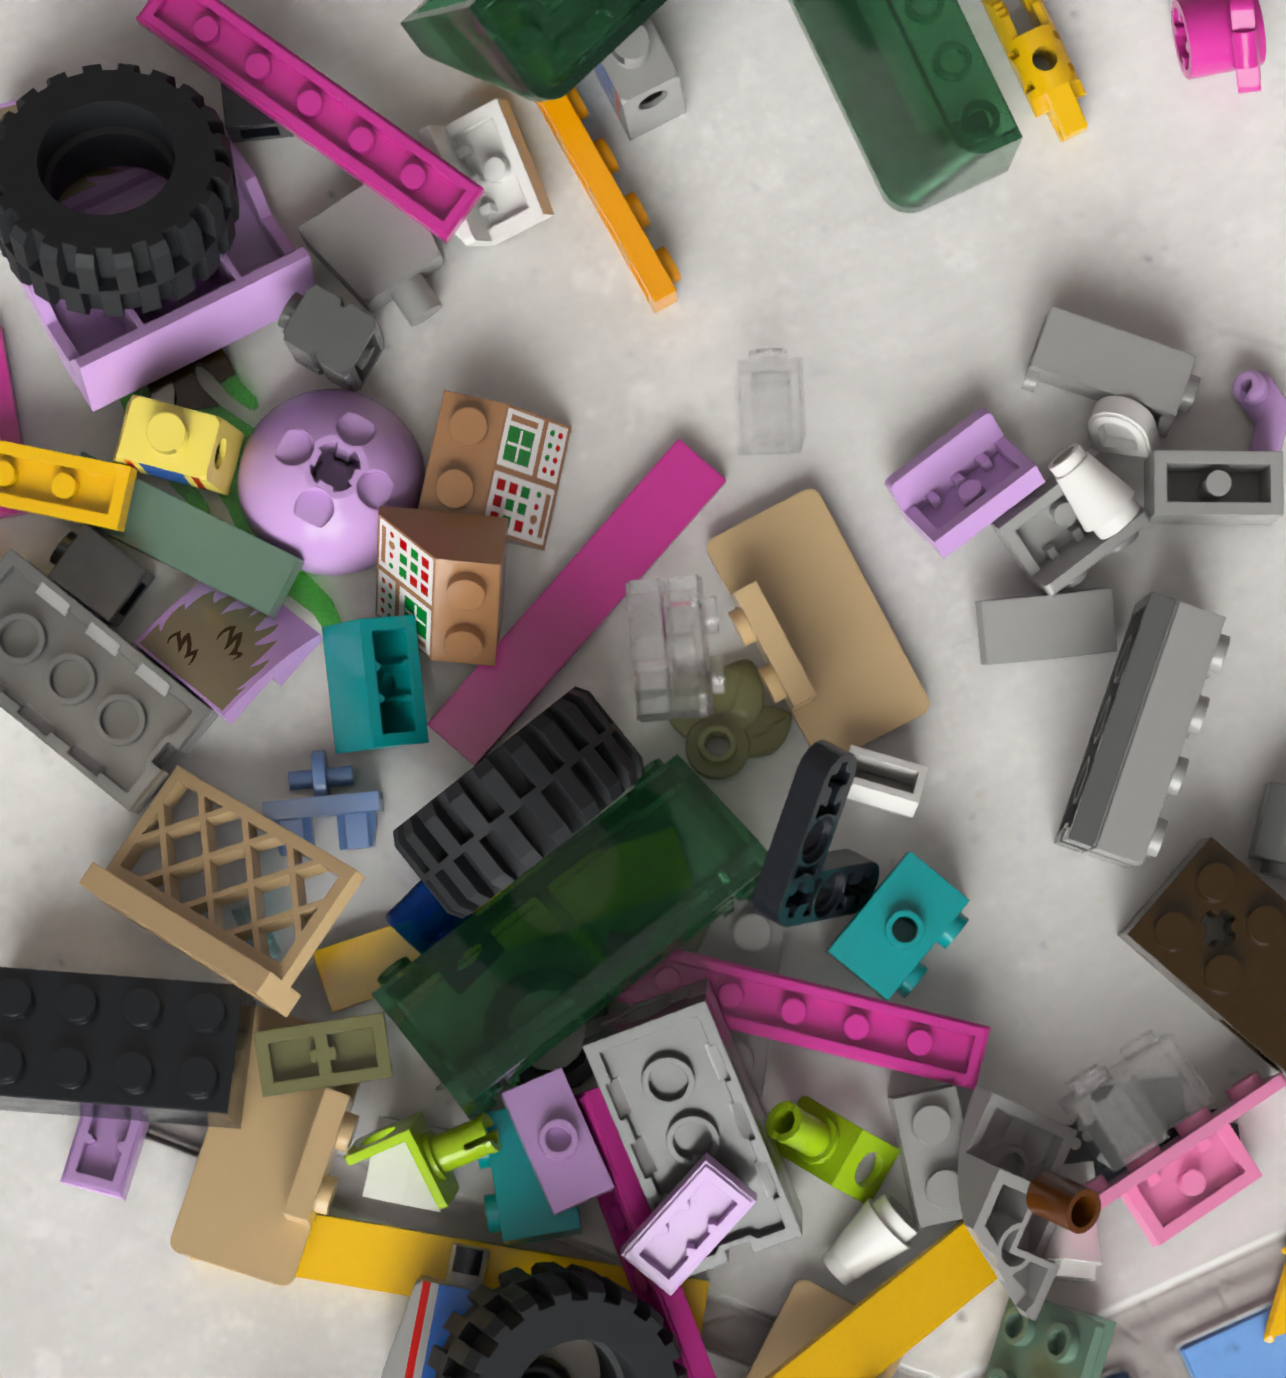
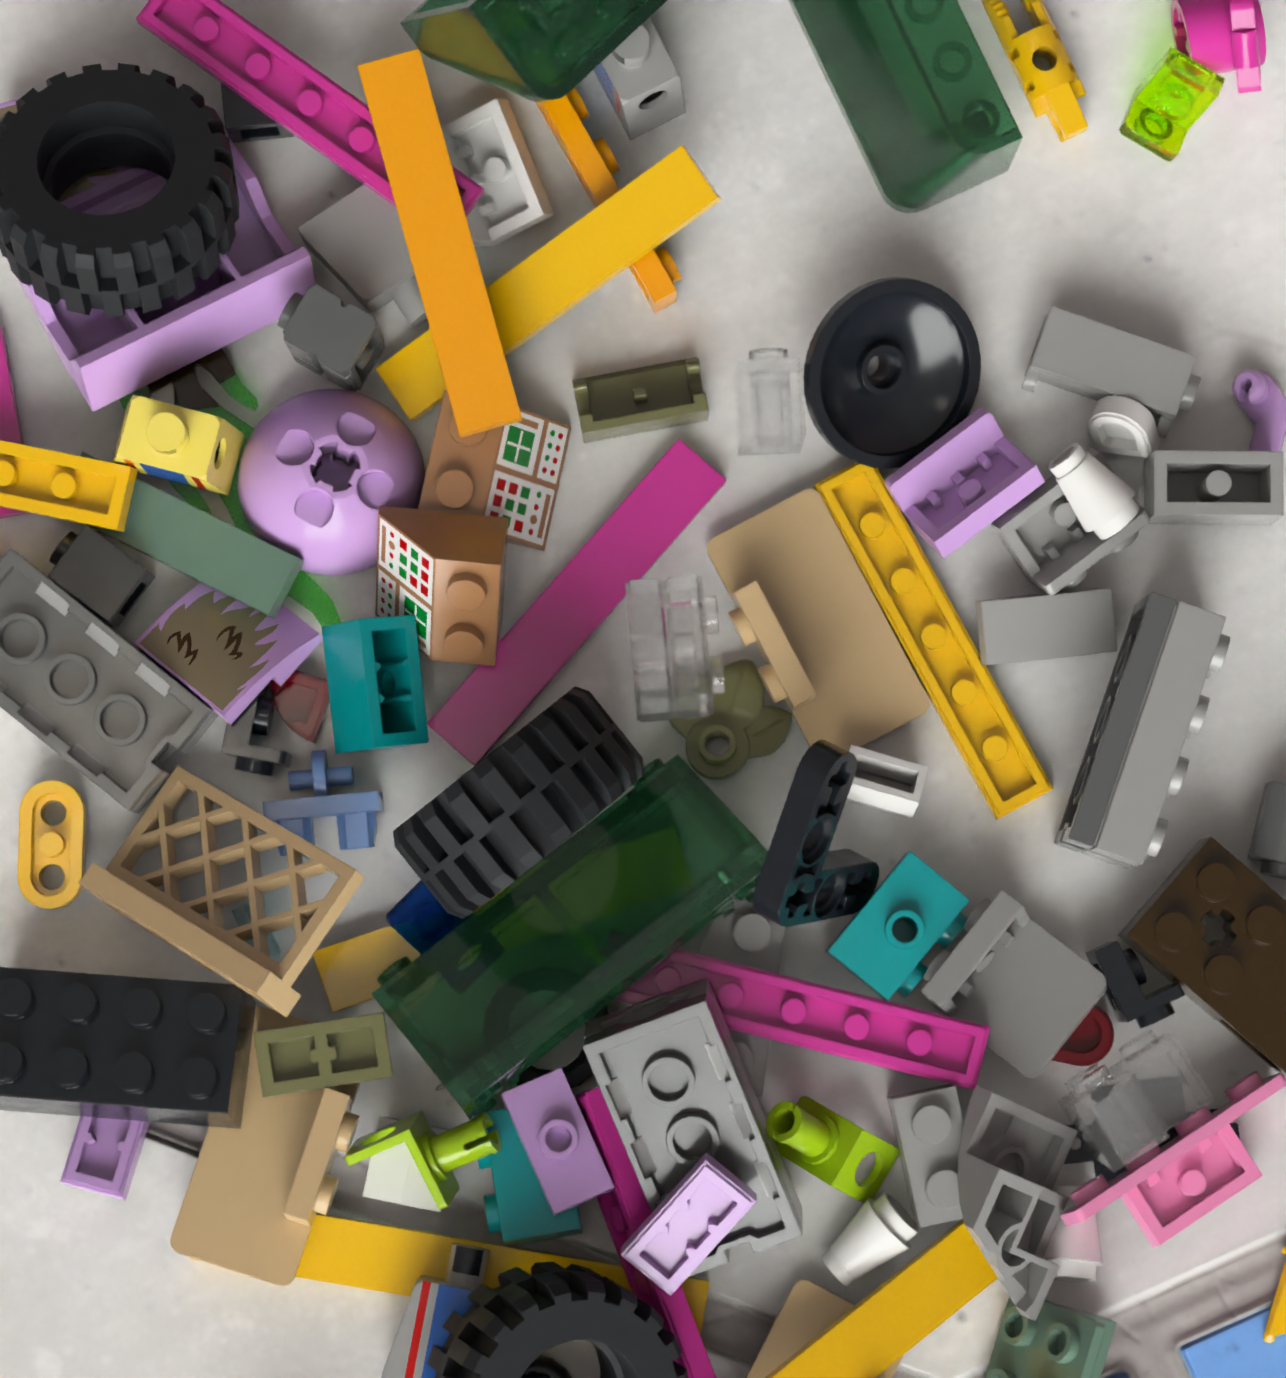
reddish brown hinge [1026,1171,1101,1234] -> none
none -> yellow plate [17,780,87,909]
none -> black bracket [221,685,292,776]
none -> dark red tile [270,670,330,744]
none -> light orange tile [357,49,523,438]
none -> yellow tile [375,145,722,421]
none -> olive hinge [572,357,709,443]
none -> black dish [803,277,981,469]
none -> yellow tile [813,462,1053,820]
none -> light grey bracket [921,890,1108,1078]
none -> dark red tile [1052,1005,1114,1066]
none -> black bracket [1086,941,1185,1028]
none -> clear neon green bracket [1119,47,1225,162]

